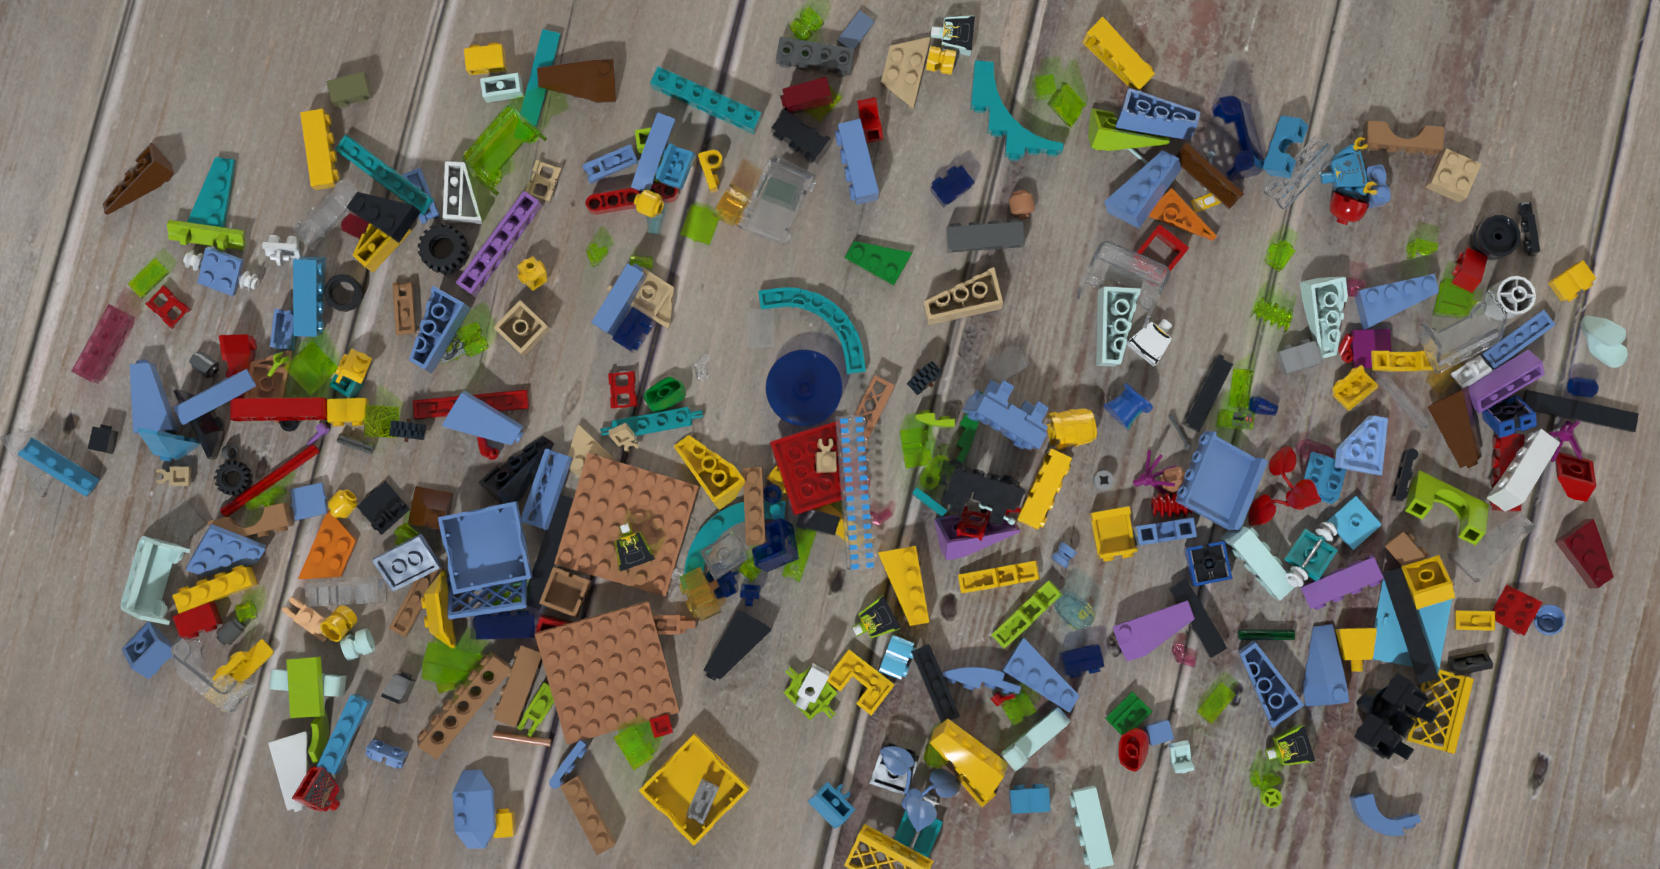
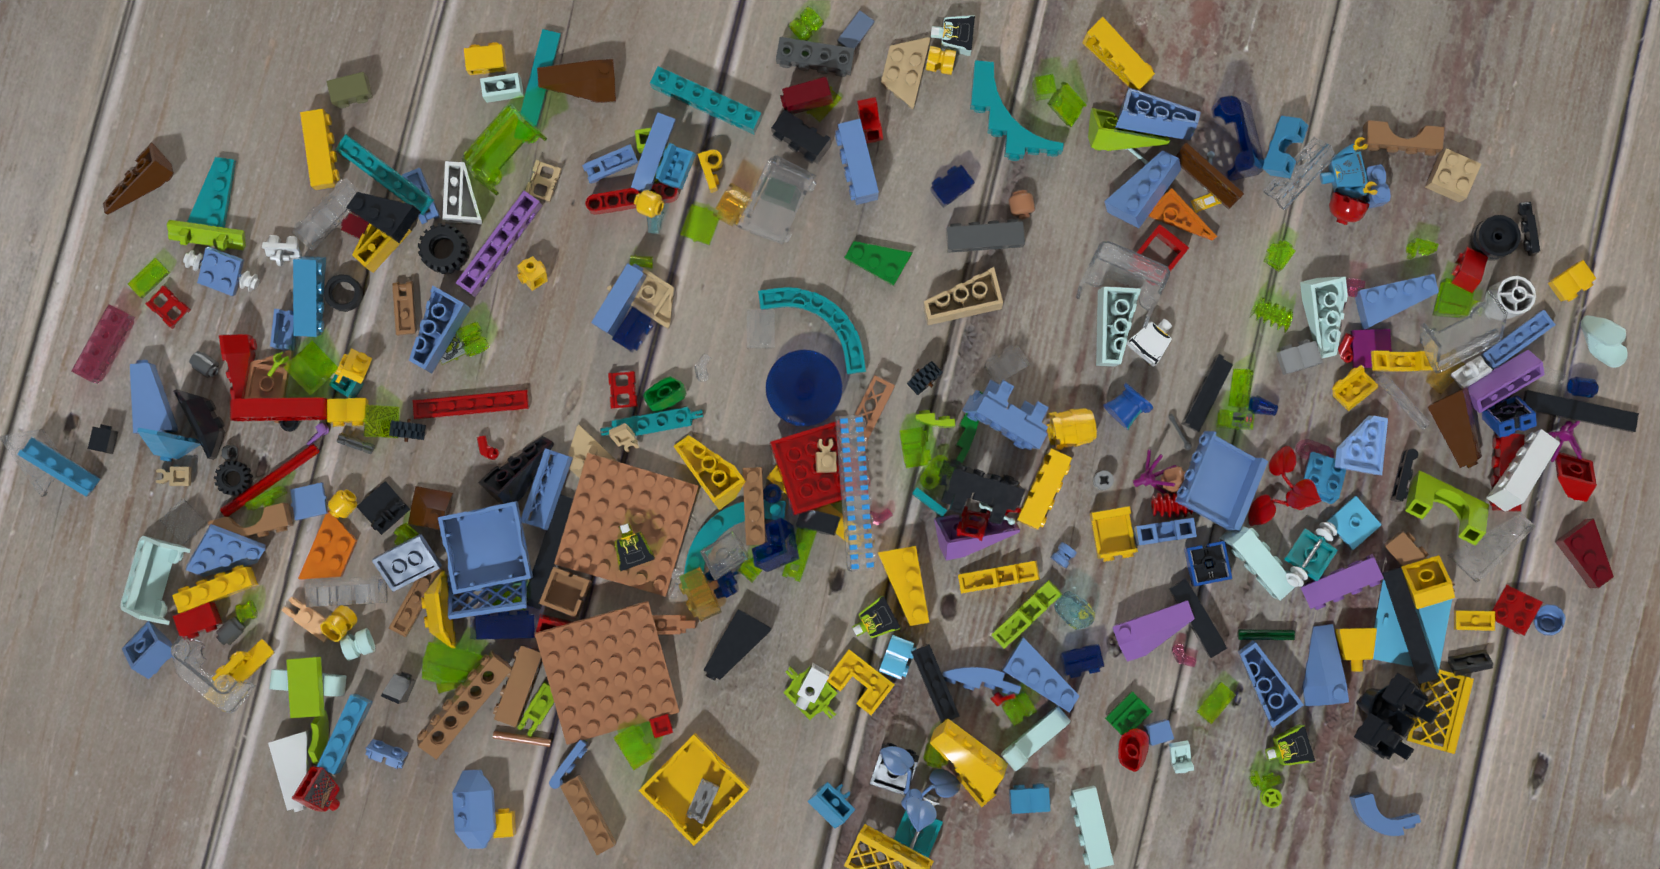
medium blue slope [173,369,256,425] -> none
medium blue slope [442,390,524,445] -> none
tan brick [493,300,551,357] -> none
clear neon green tile [585,243,609,267] -> none
clear blue tile [740,584,761,607] -> none

